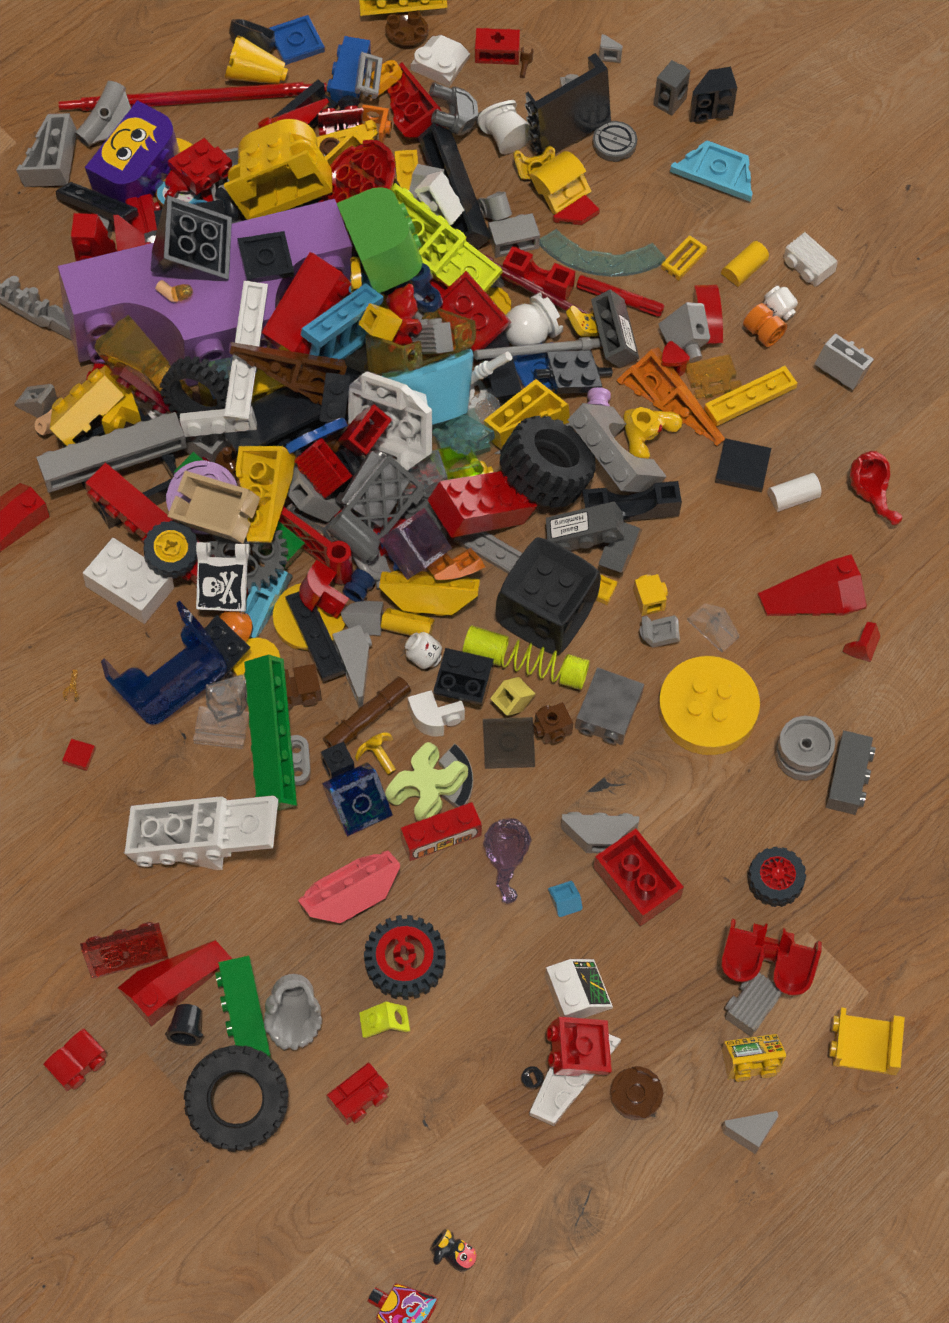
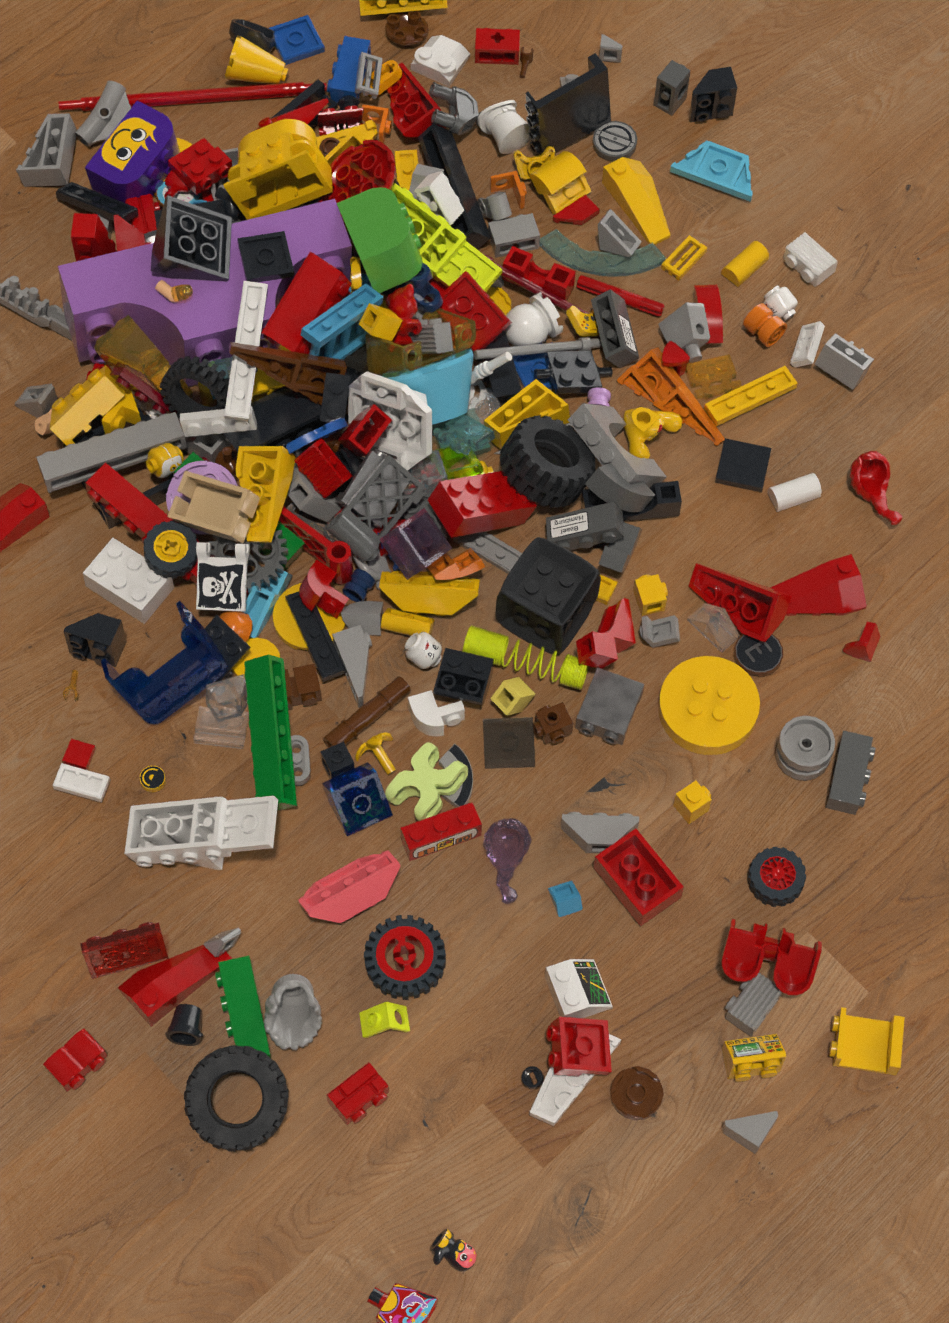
none -> white plate [52,763,110,802]
none -> black slope [63,613,127,667]
none -> black tile [140,766,166,793]
none -> yellow head [146,443,184,478]
none -> light grey slope [204,928,241,957]
none -> orange bracket [490,171,527,209]
none -> red arch [576,598,636,669]
none -> dark grey brick [585,464,655,512]
none -> light grey slope [597,209,642,257]
none -> yellow wedge [602,157,670,247]
none -> yellow brick [673,780,712,824]
none -> red wedge [689,563,792,642]
none -> black tile [734,634,783,677]
none -> white plate [790,321,825,368]

